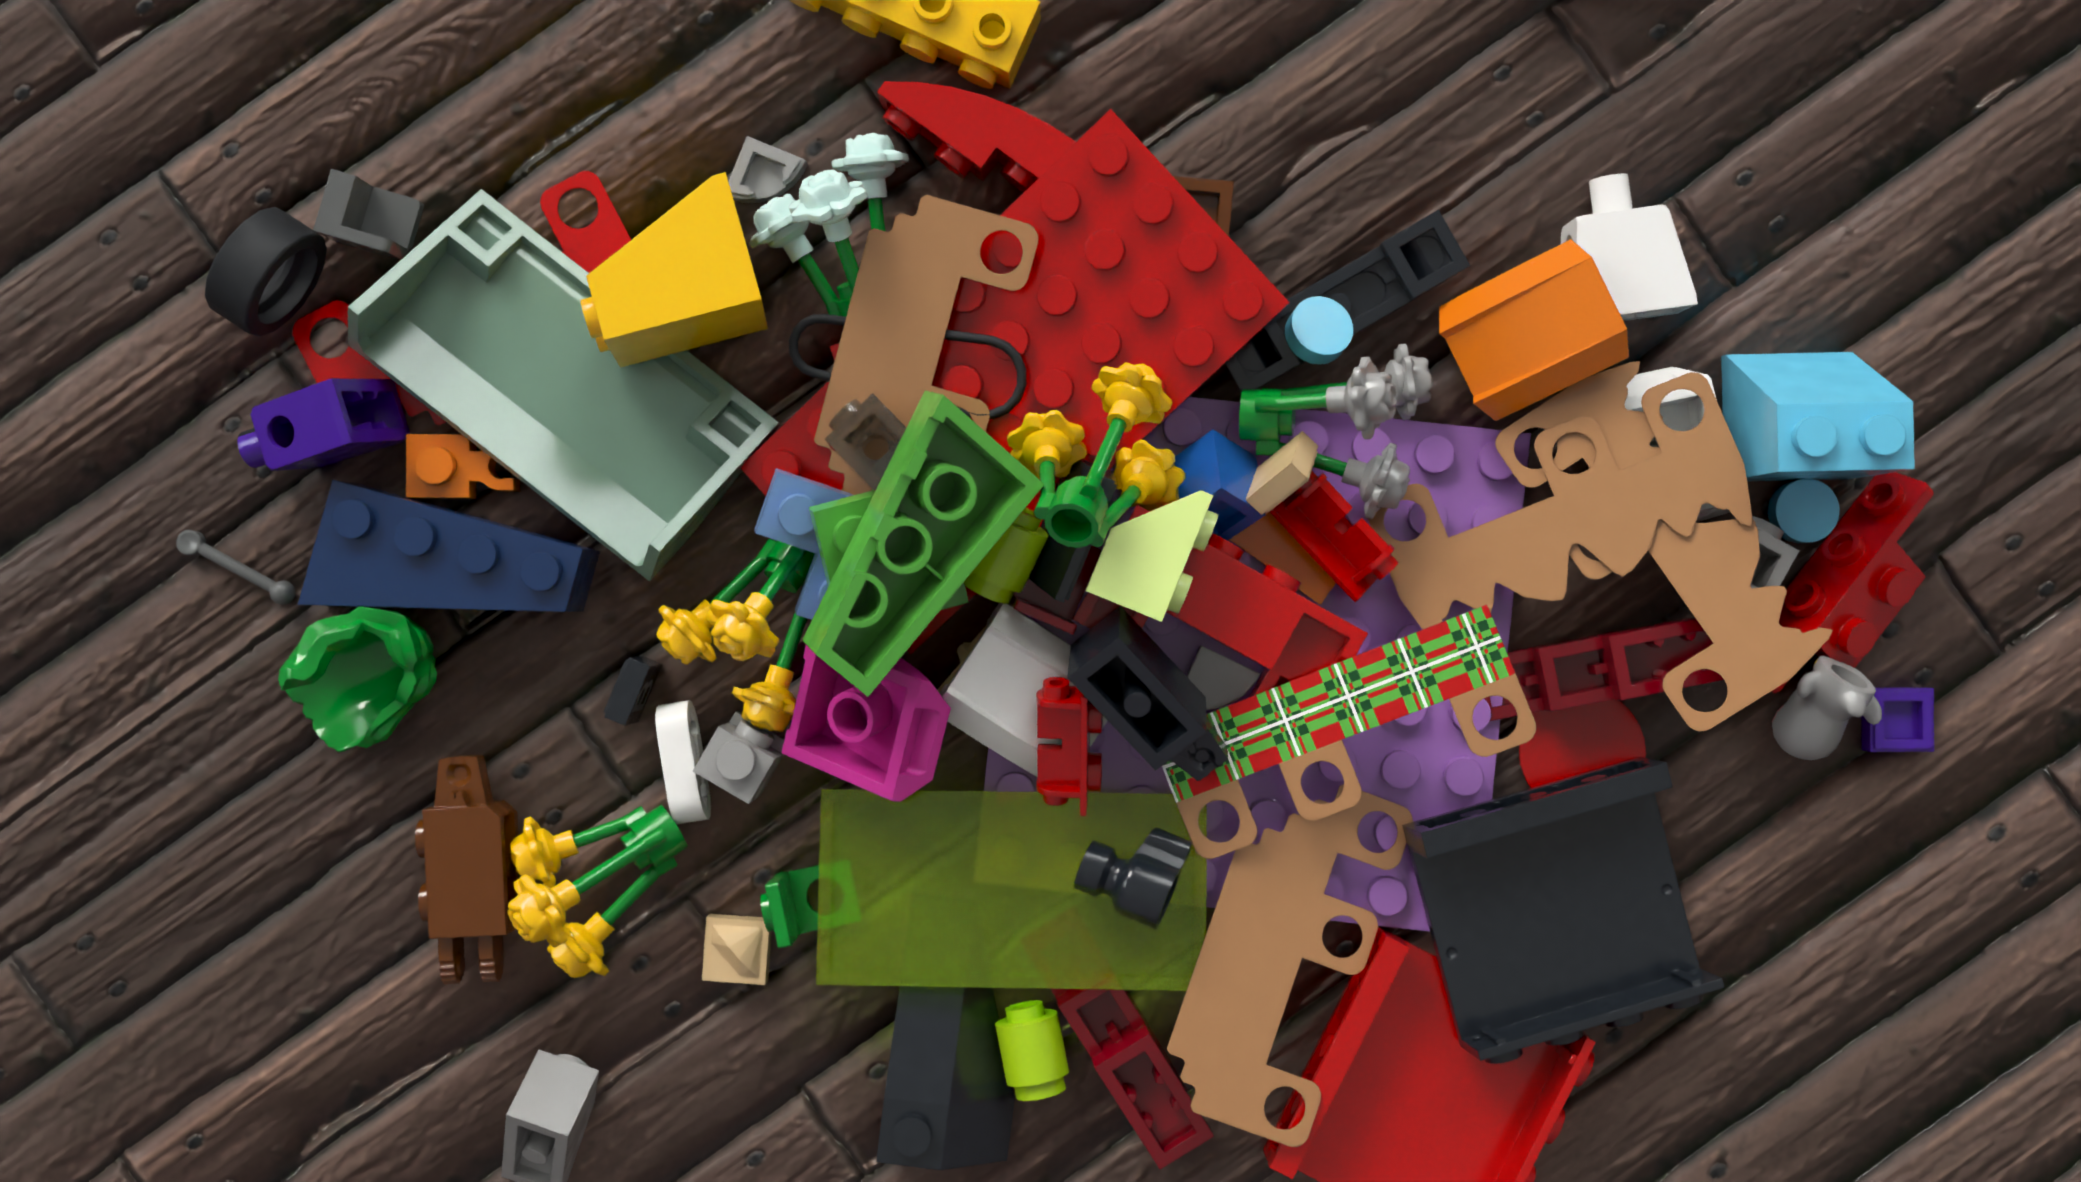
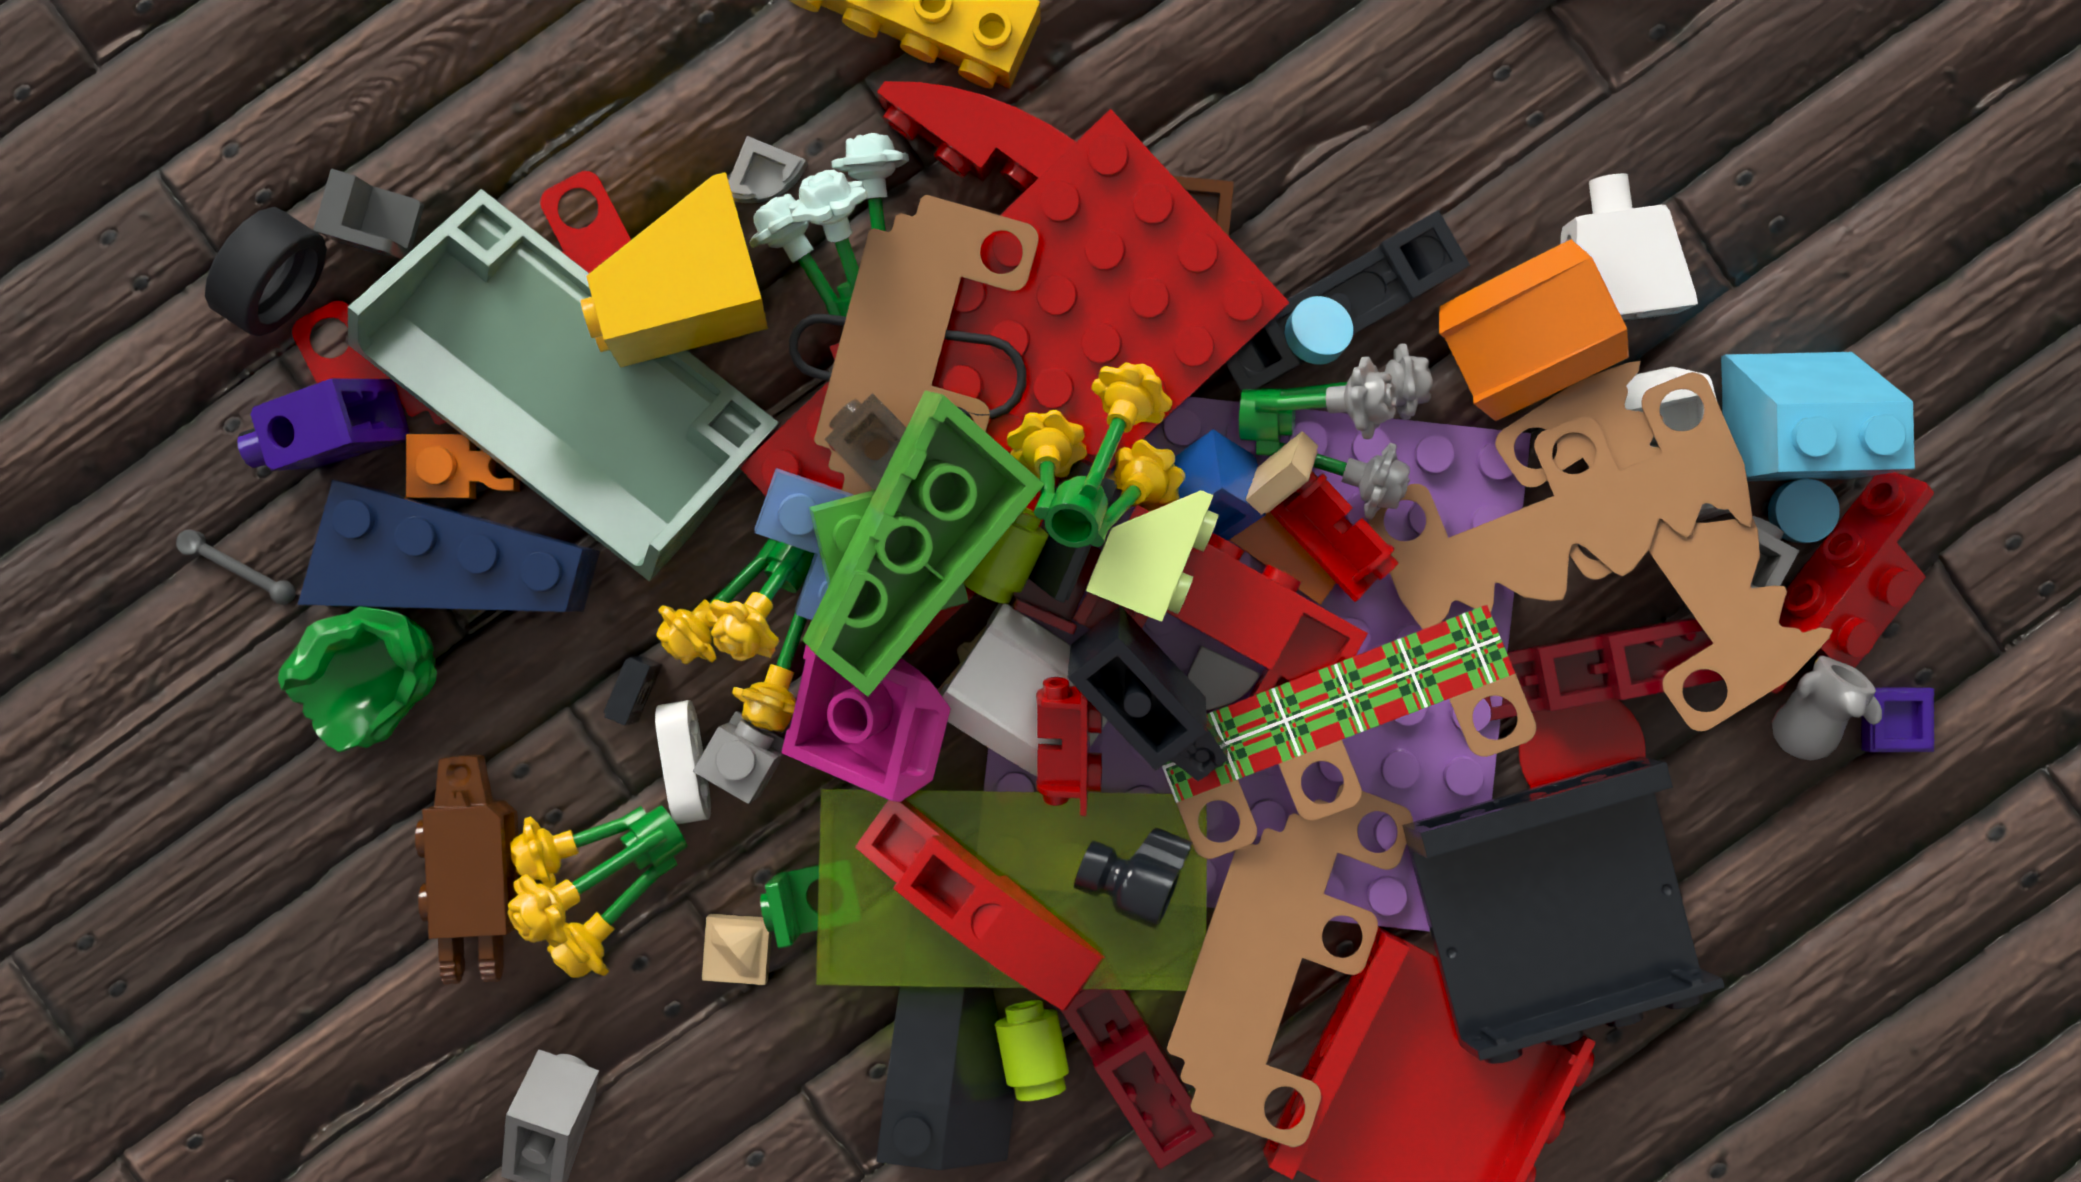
none -> red slope [855,799,1105,1011]

